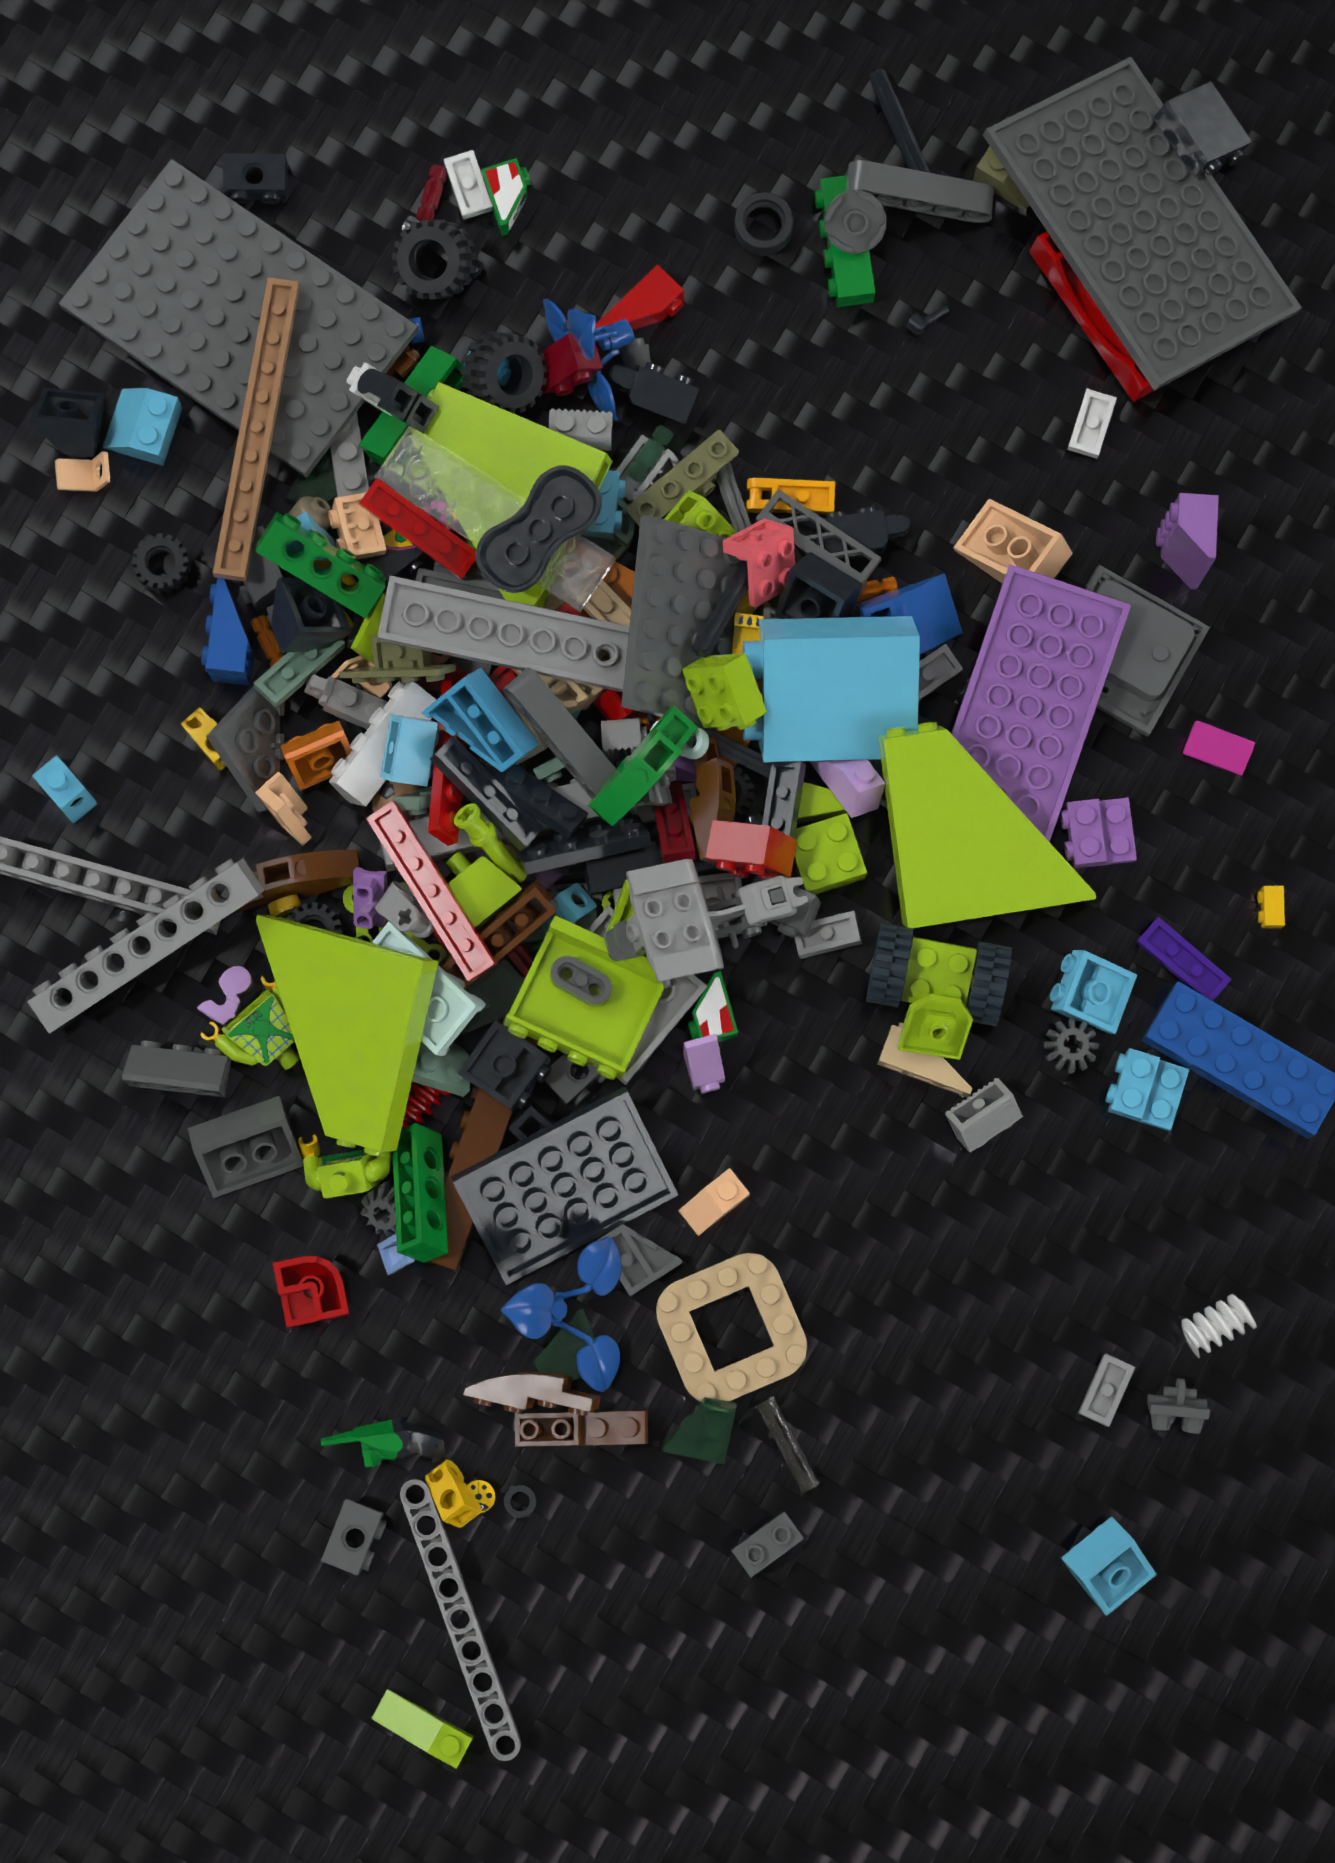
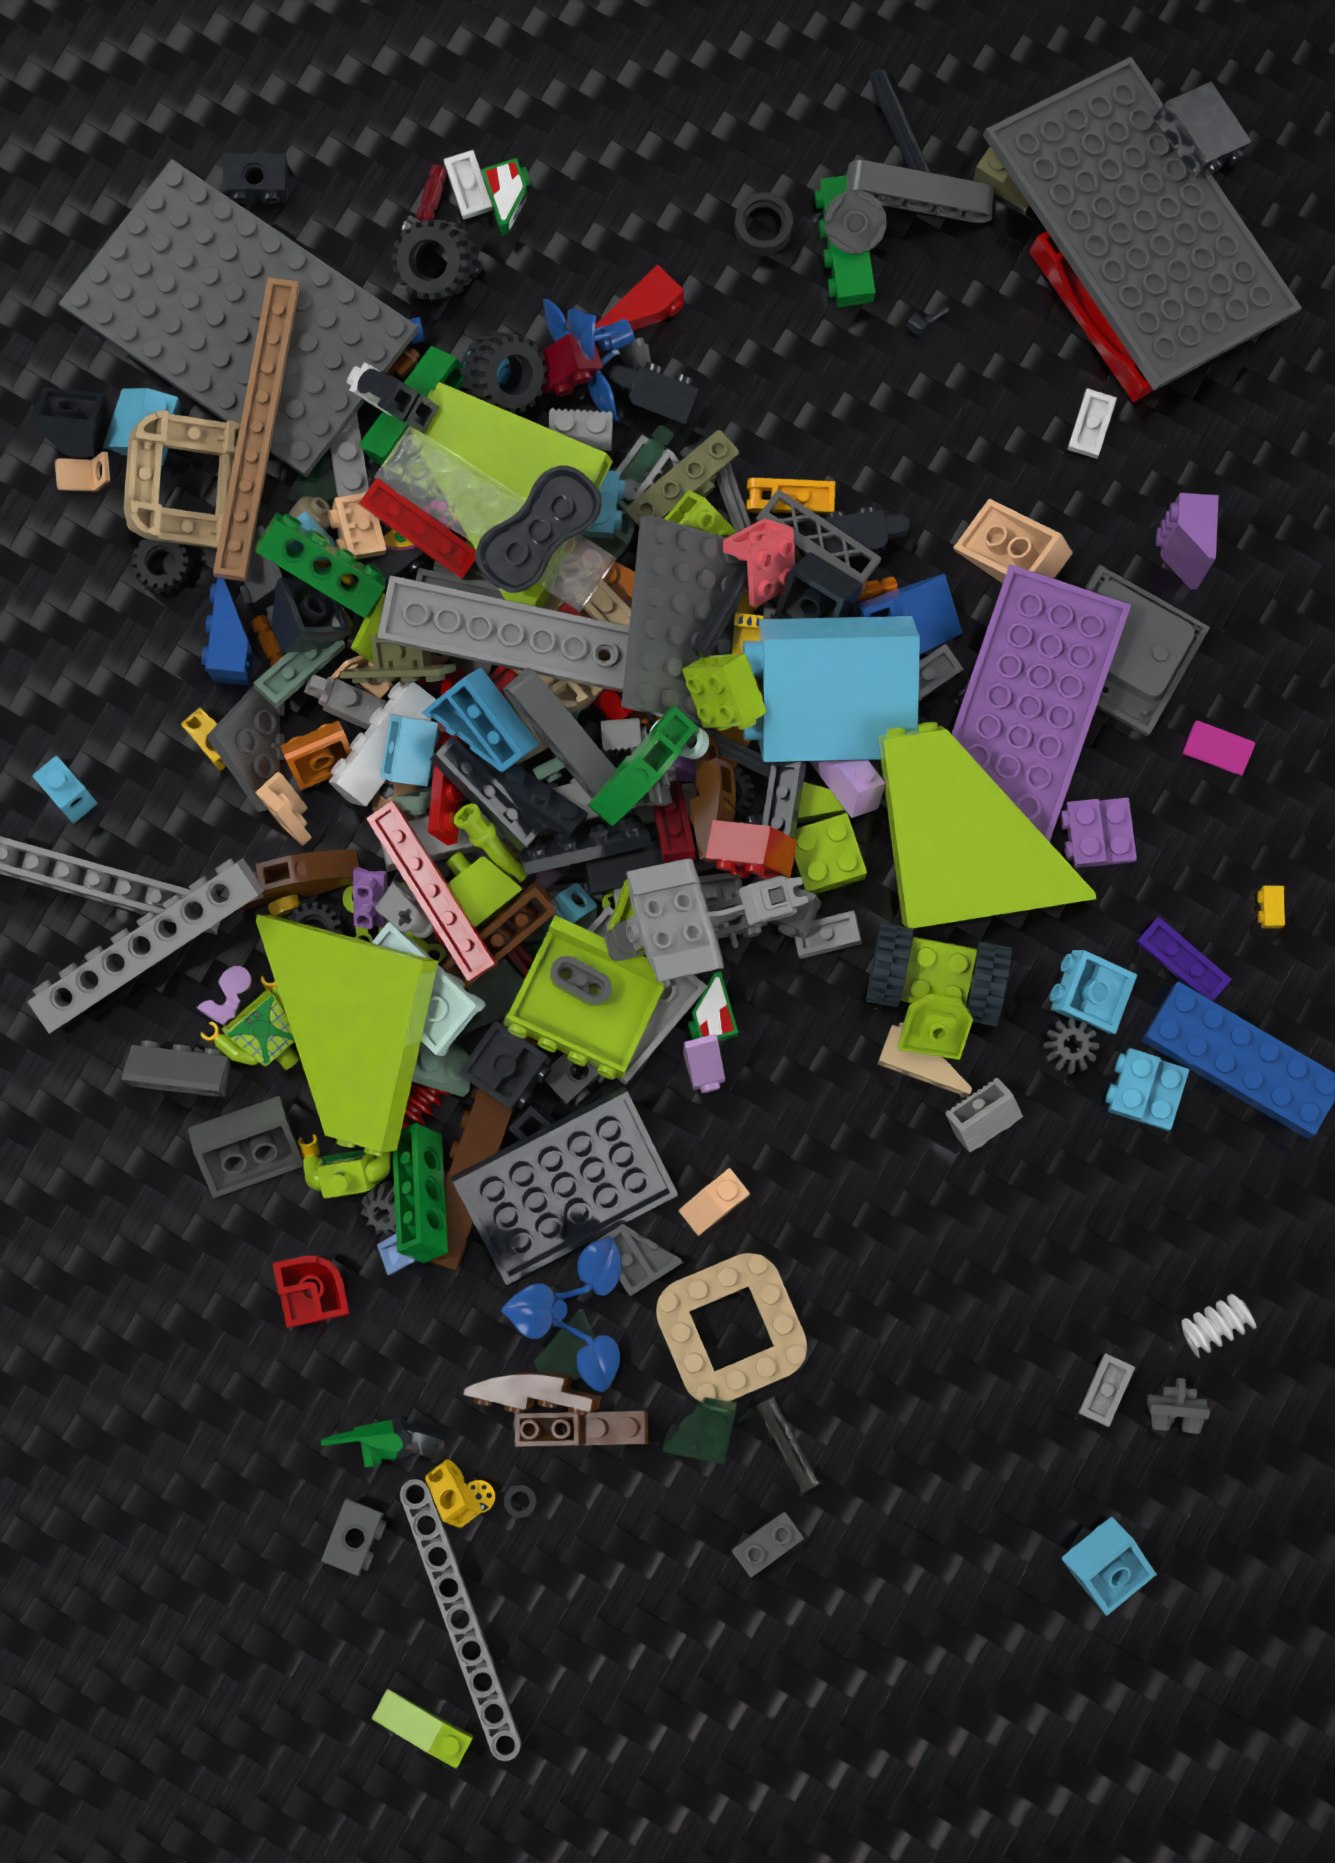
none -> tan plate [124,410,240,549]

